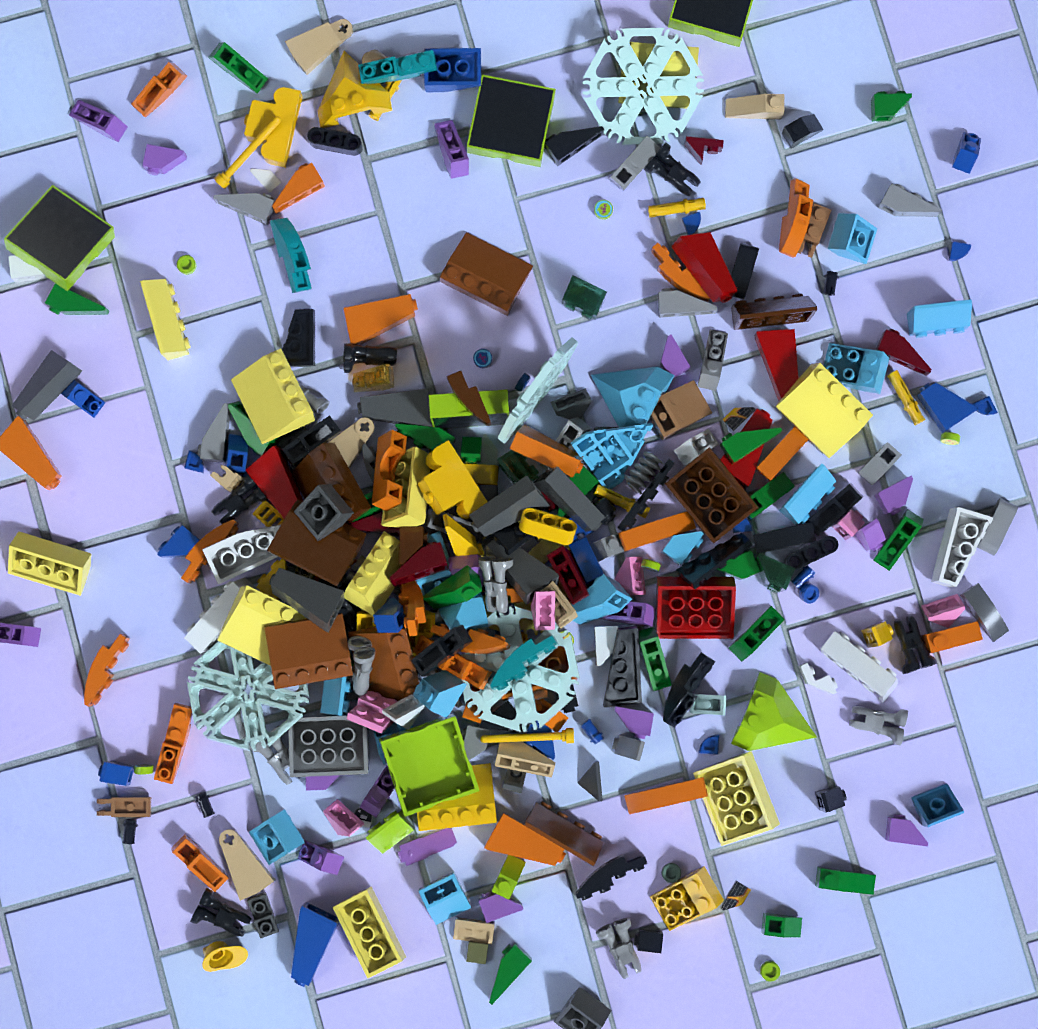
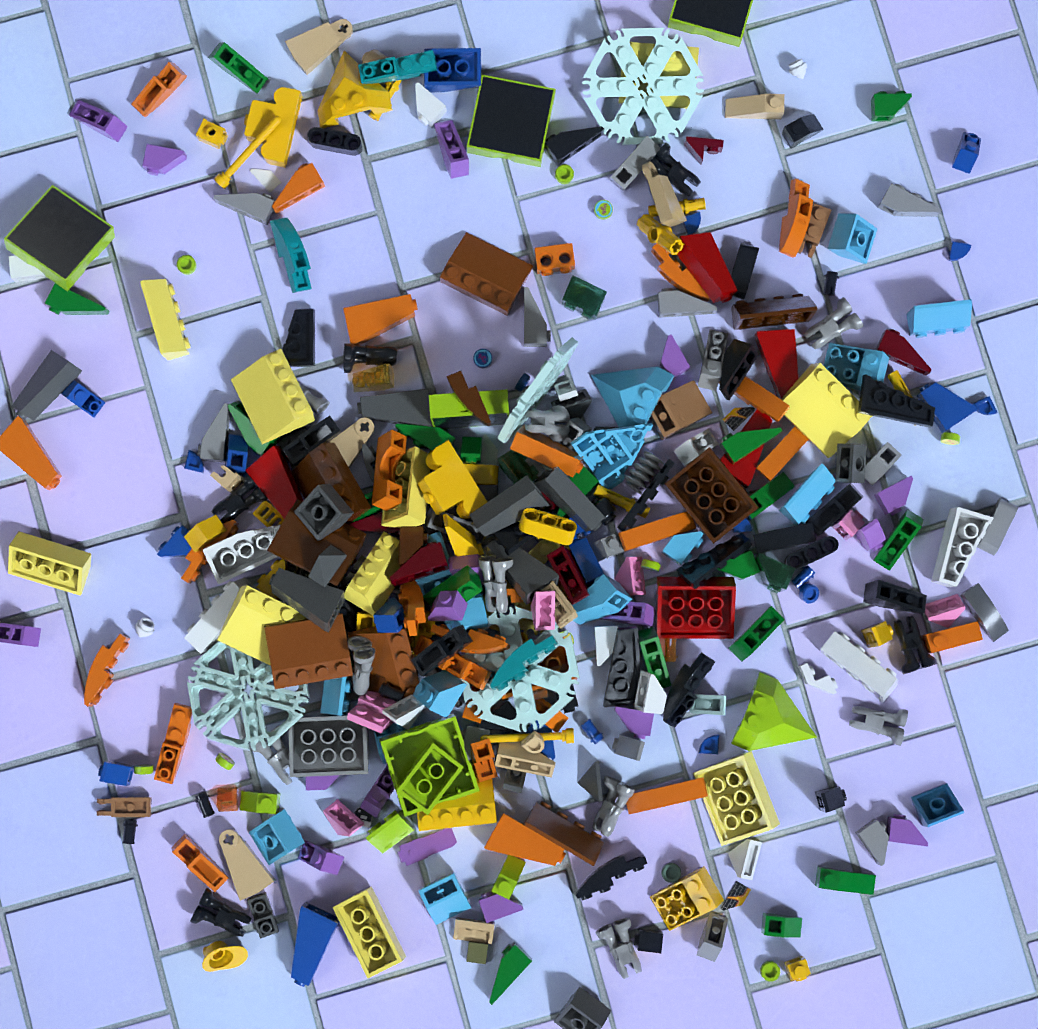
none -> white plate [135,617,155,637]
none -> yellow slope [184,515,227,553]
none -> yellow brick [196,118,228,149]
none -> lime tile [215,753,235,770]
none -> clear orange slope [217,787,238,812]
none -> lime slope [240,791,280,814]
none -> dark grey slope [308,545,347,588]
none -> black pin [378,682,405,702]
none -> lime slope [396,742,464,815]
none -> white slope [415,82,447,128]
none -> medium lavender slope [427,591,468,621]
none -> orange slope [470,738,498,783]
none -> tan tile [521,731,545,753]
none -> light grey slope [524,287,551,347]
none -> light grey piece [525,405,570,442]
none -> orange brick [534,243,575,276]
none -> white plate [554,379,578,401]
none -> lime tile [555,164,574,184]
none -> light grey piece [592,776,635,837]
none -> white slope [634,670,667,714]
none -> yellow piece [637,214,684,255]
none -> tan piece [642,161,687,227]
none -> clear orange pin [664,638,678,662]
none -> light grey slope [696,912,728,962]
none -> black slope [719,339,759,400]
none -> orange slope [719,376,790,422]
none -> white slope [728,839,762,880]
none -> yellow brick [784,956,811,982]
none -> white plate [788,58,807,79]
none -> light grey piece [804,297,863,350]
none -> dark grey brick [835,443,867,483]
none -> light grey slope [855,819,889,866]
none -> black wing [858,374,935,428]
none -> black slope [863,580,927,614]

